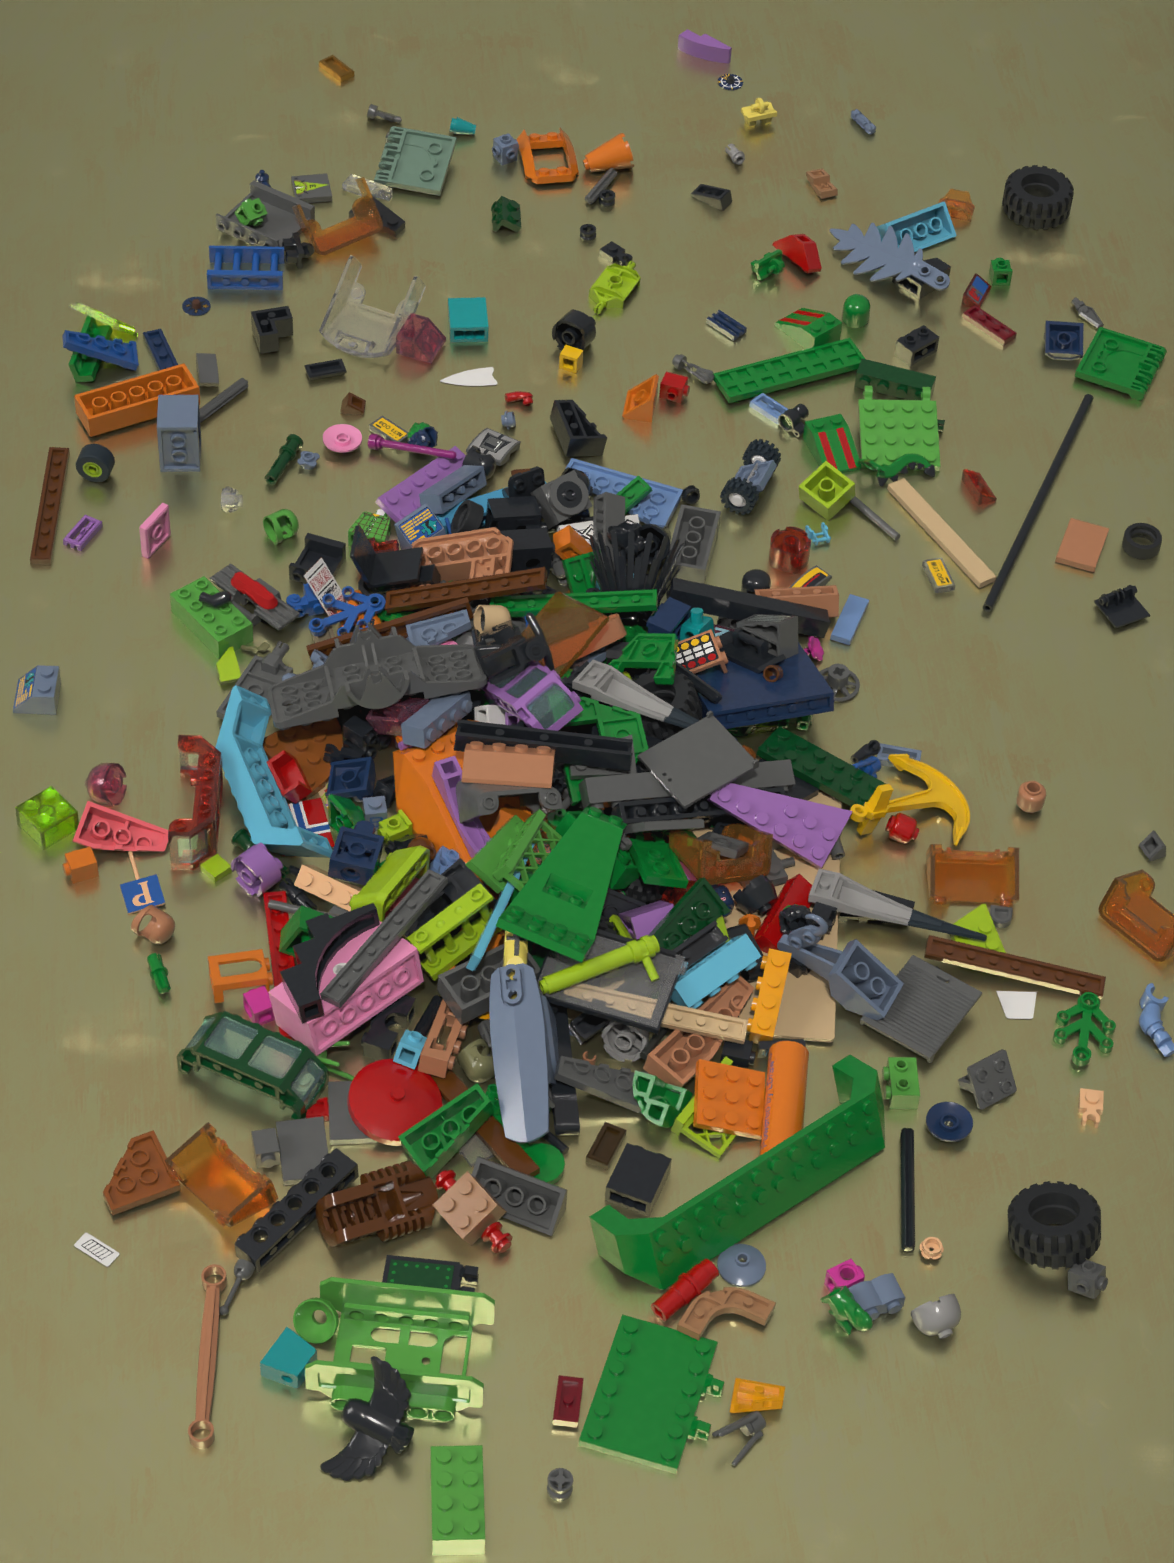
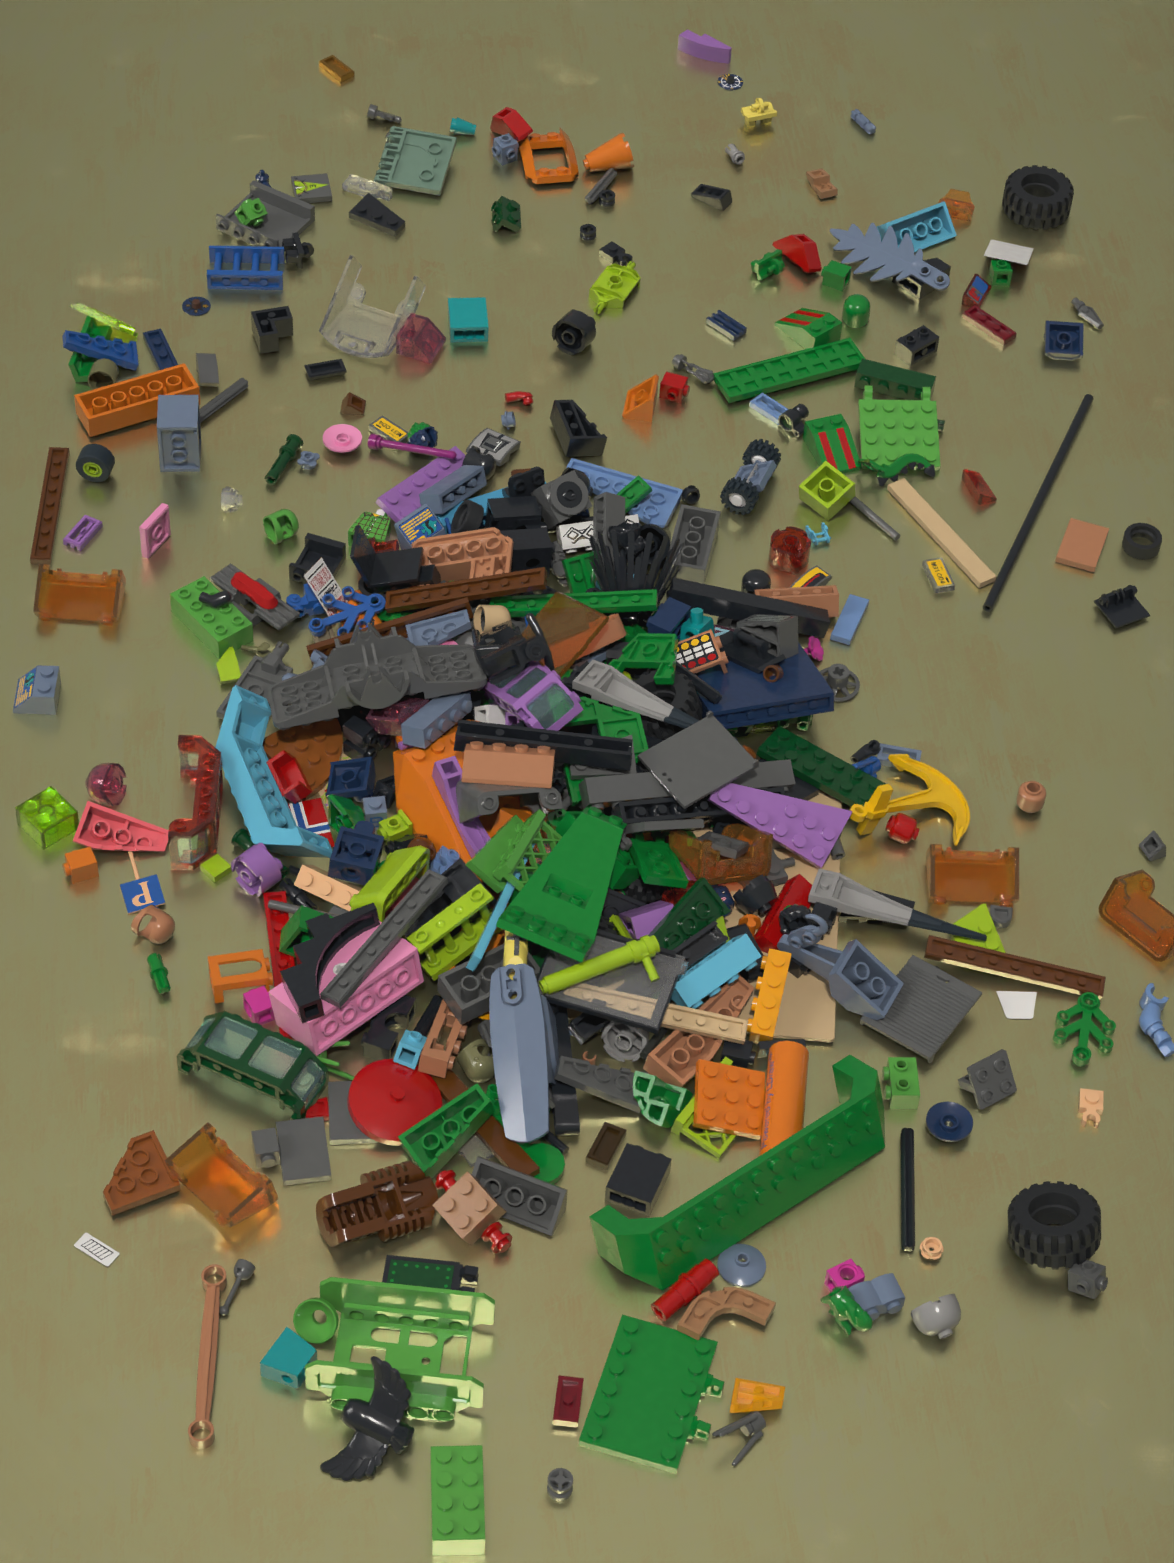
black brick [234,1148,359,1273] -> none
clear orange windscreen [292,177,383,255] -> none
black plate [323,744,363,762] -> none
white sticker [440,367,497,386] -> none
orange panel [553,525,593,560] -> none
yellow plate [559,345,583,374] -> none
green hinge [1075,327,1167,400] -> none
none -> clear orange windscreen [33,564,126,626]
none -> olive helmet [88,358,119,390]
none -> red slope [490,107,533,141]
none -> green brick [821,260,852,292]
none -> white sticker [984,240,1034,265]

